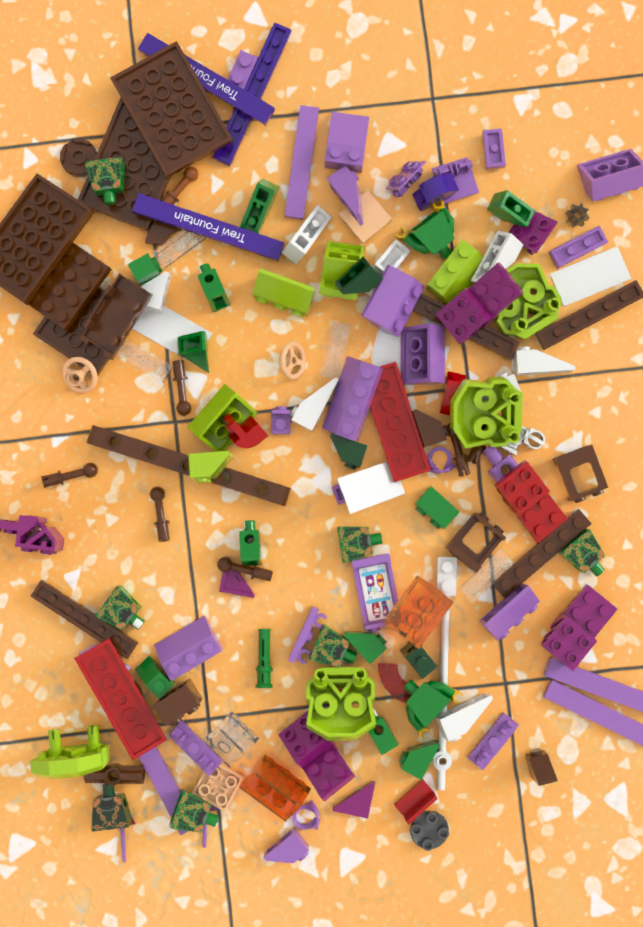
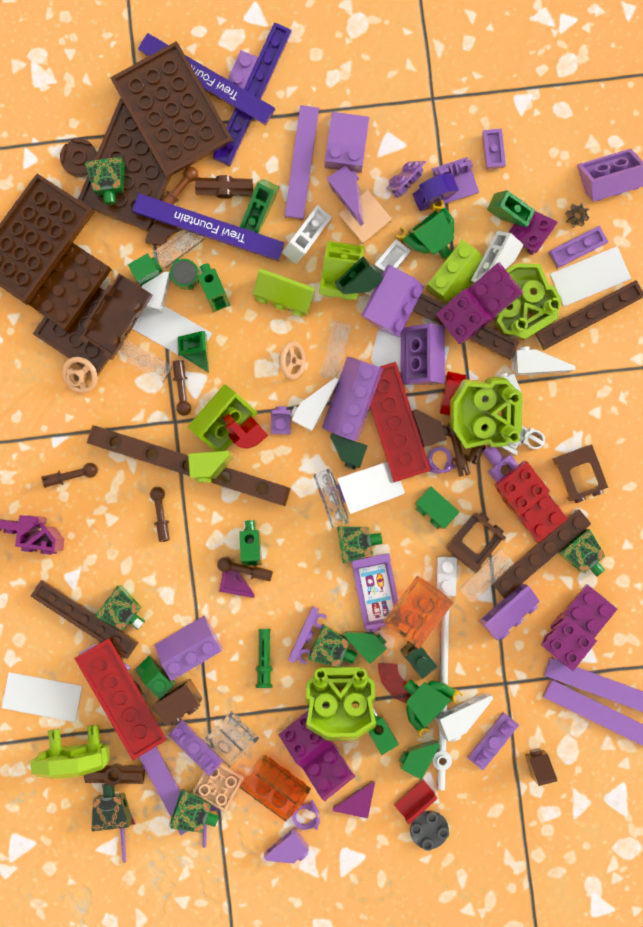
none -> white sticker [2,672,82,722]
none -> piece [170,258,200,290]
none -> reddish brown piece [195,175,253,199]
none -> clear plate [313,468,350,528]

